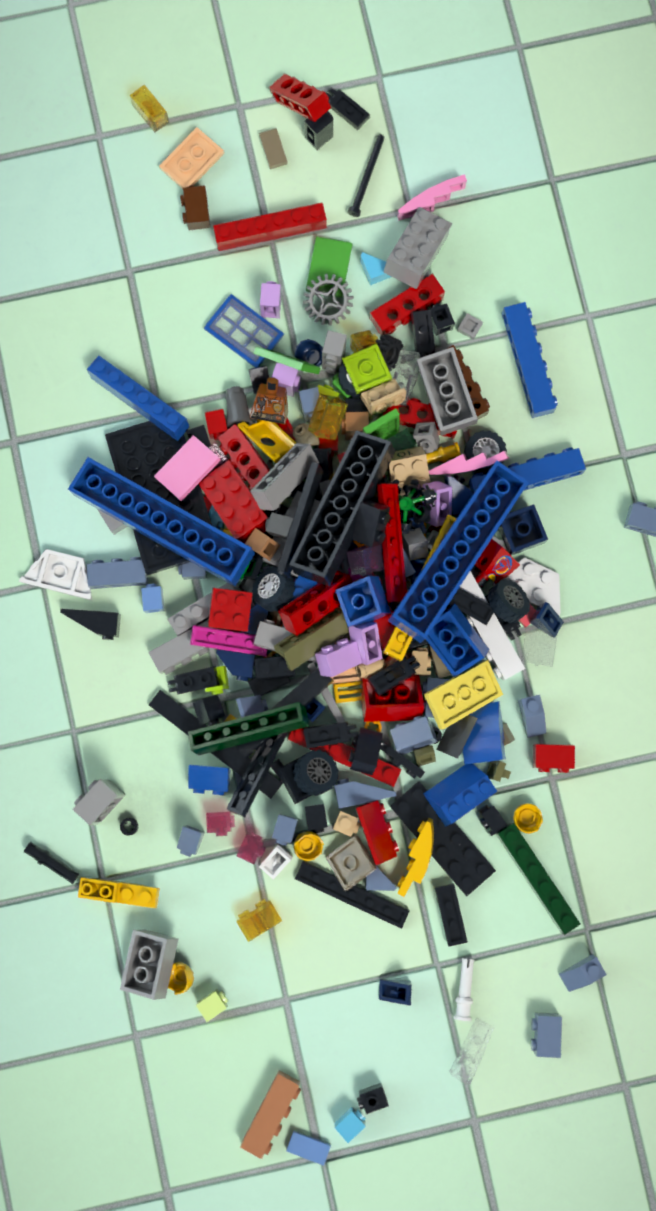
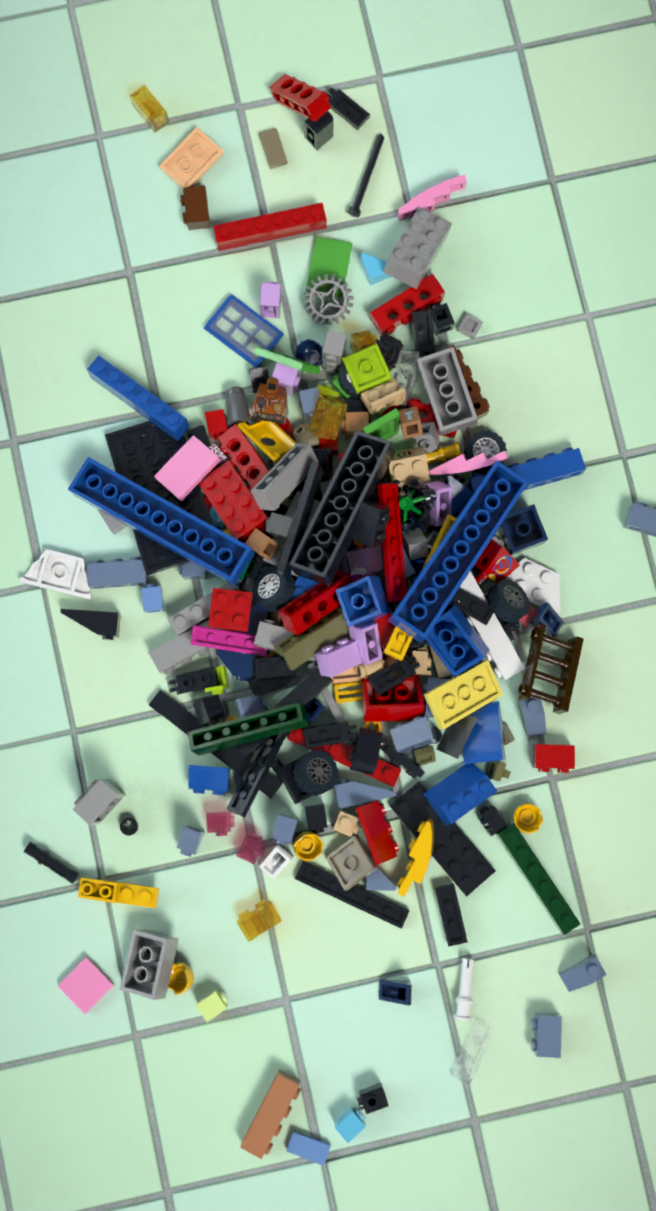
clear green brick [387,428,416,451] -> none
blue brick [502,302,558,418] -> none
none -> bright pink tile [58,957,114,1014]
none -> medium nougat brick [398,406,423,439]
none -> dark brown fence [518,624,584,714]

